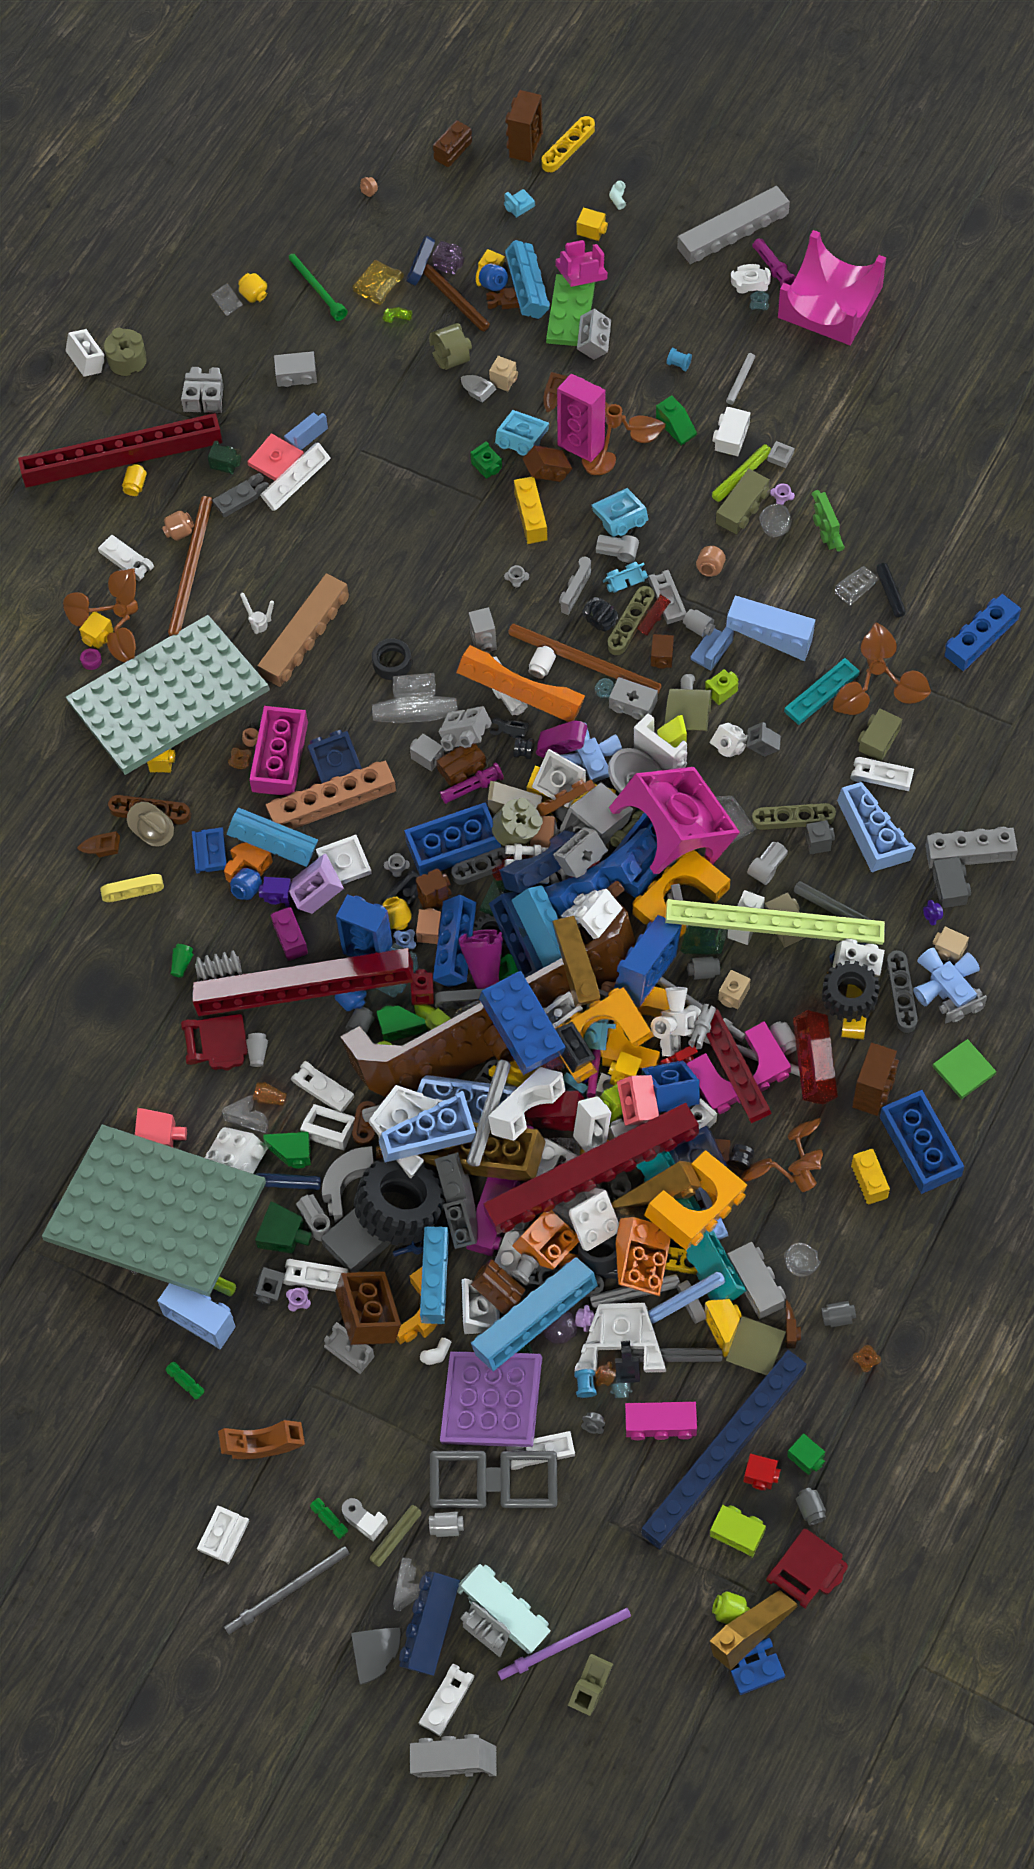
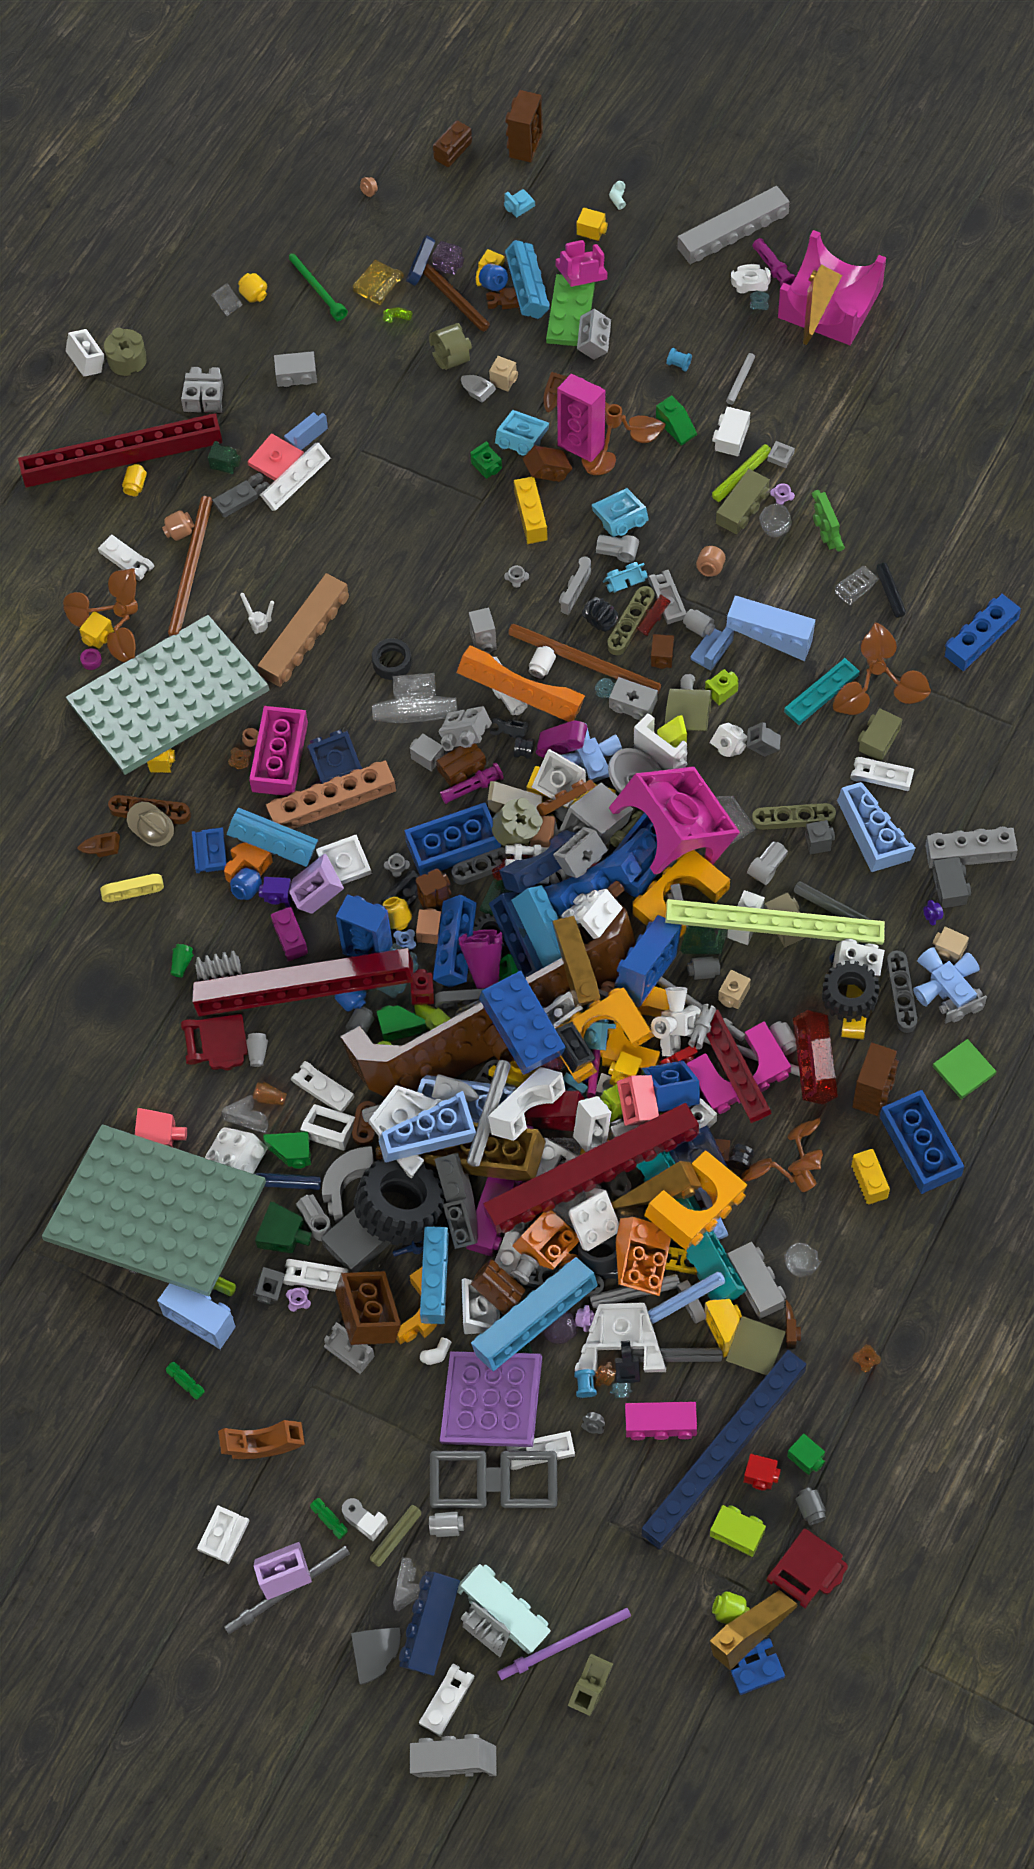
yellow beam [542,116,595,172] -> none
dark grey brick [821,1301,856,1327] -> none
none -> lavender slope [254,1542,312,1600]
none -> light grey plate [431,1074,479,1103]
none -> pearl gold slope [803,264,842,345]

